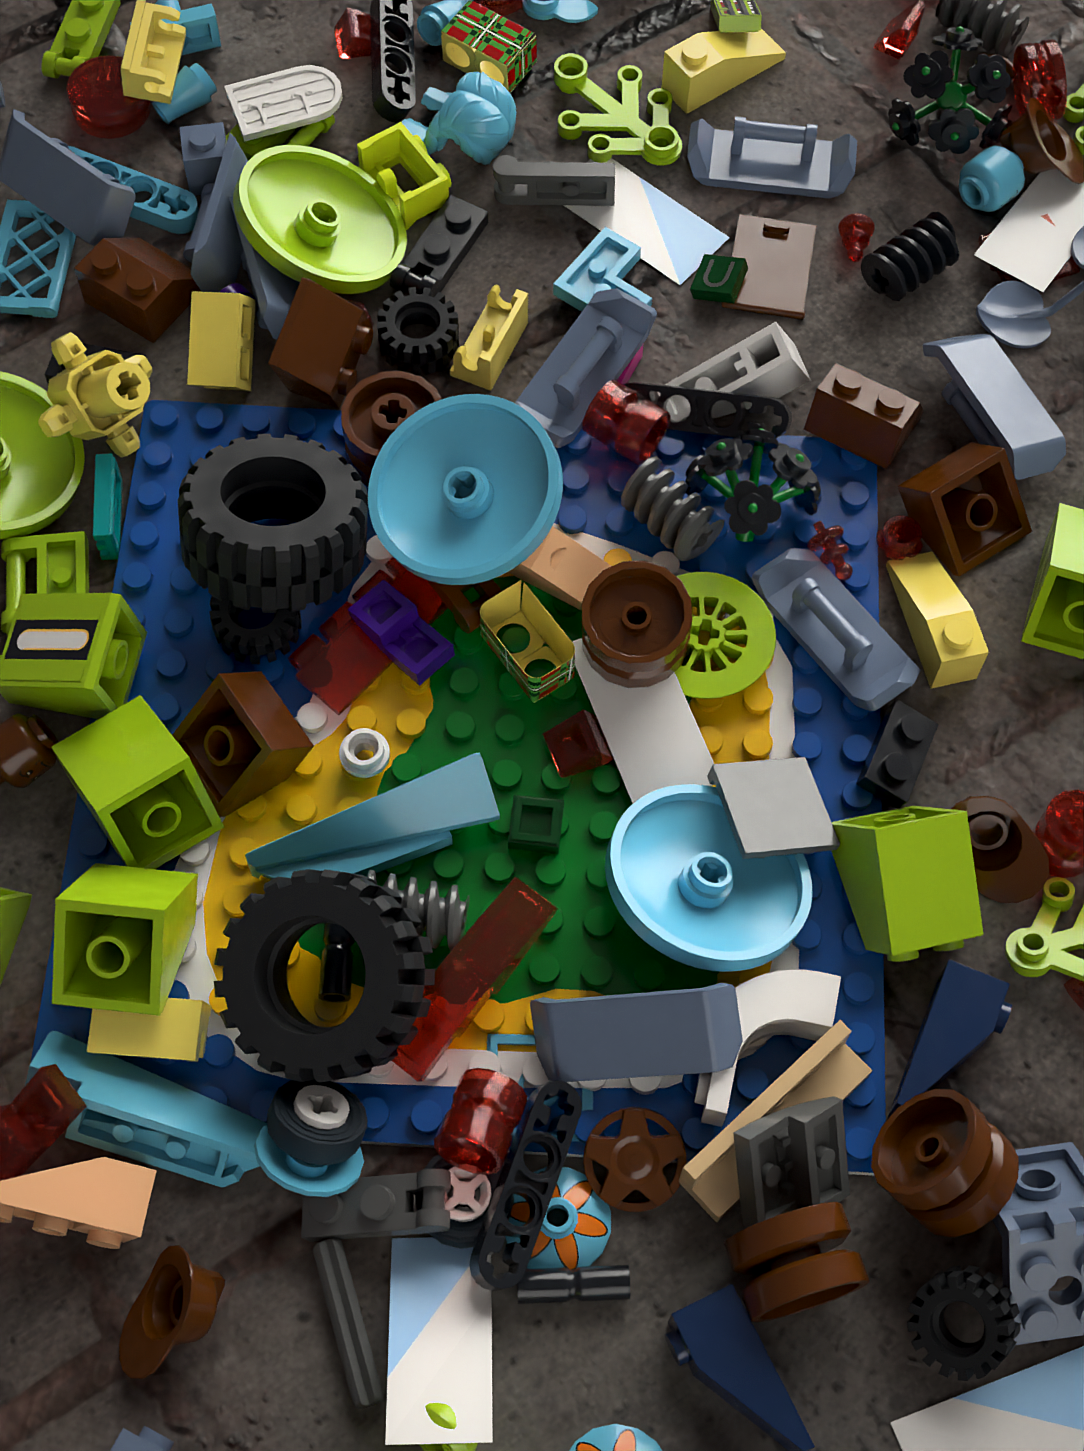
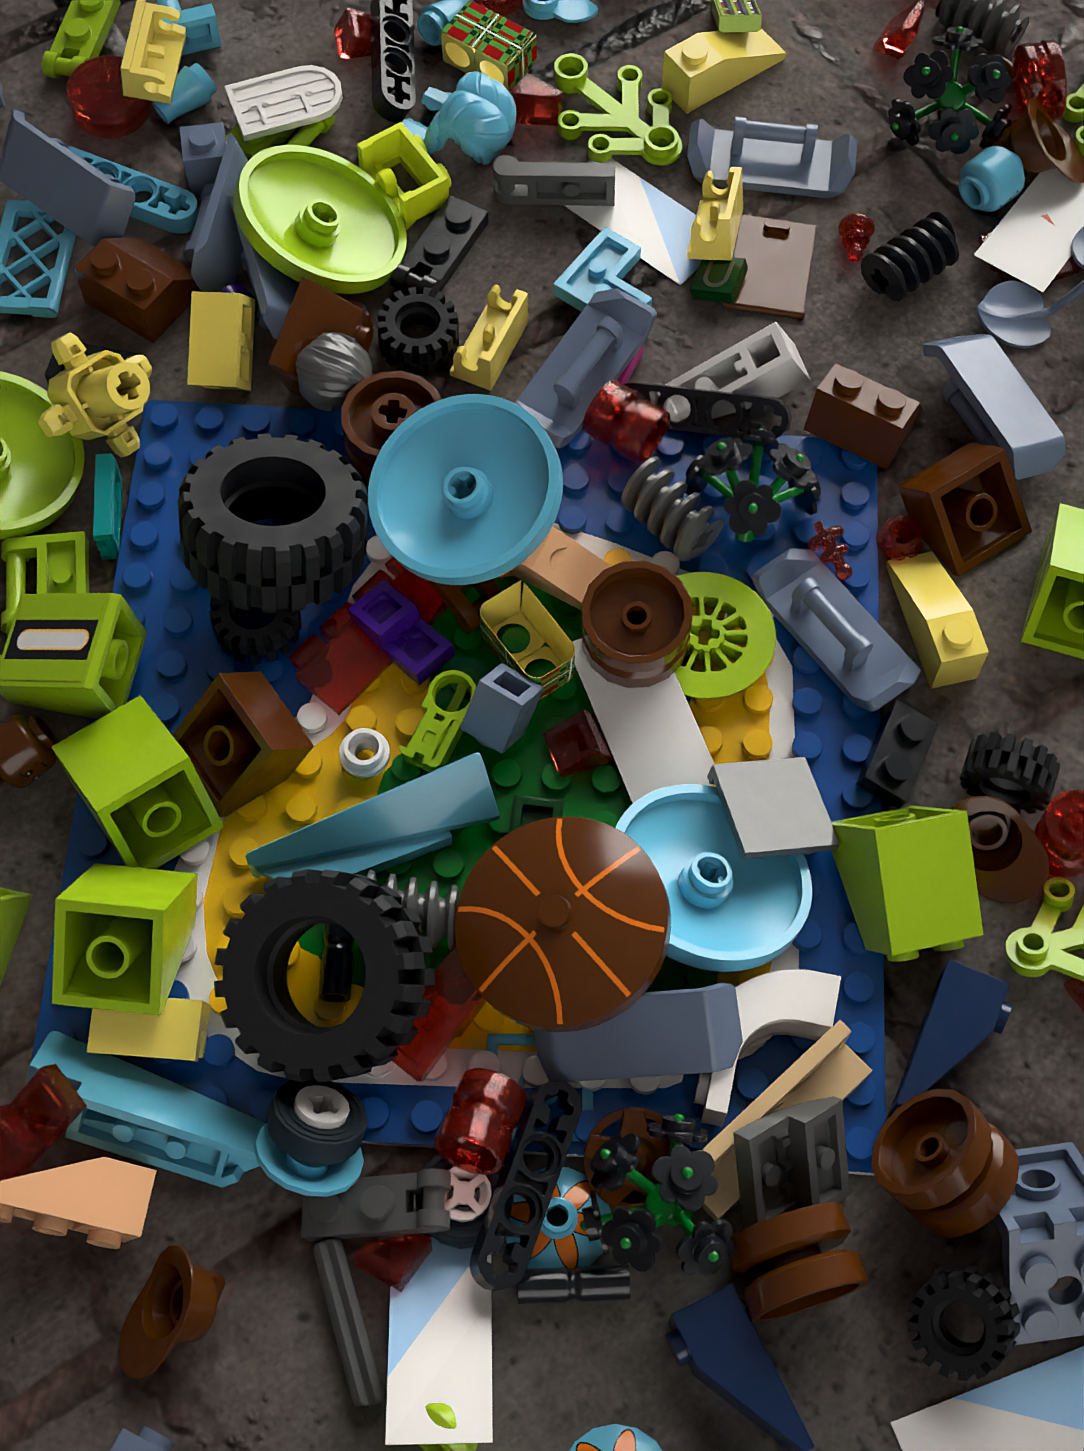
none -> dark grey hair [295,332,373,413]
none -> clear red tile [354,1234,433,1292]
none -> lime piece [399,670,476,772]
none -> reddish brown dish [455,816,671,1032]
none -> sand blue brick [460,663,544,754]
none -> clear red slope [510,73,562,126]
none -> black plant [580,1113,735,1276]
none -> light yellow hinge [687,167,743,261]
none -> black tyre [959,732,1060,814]

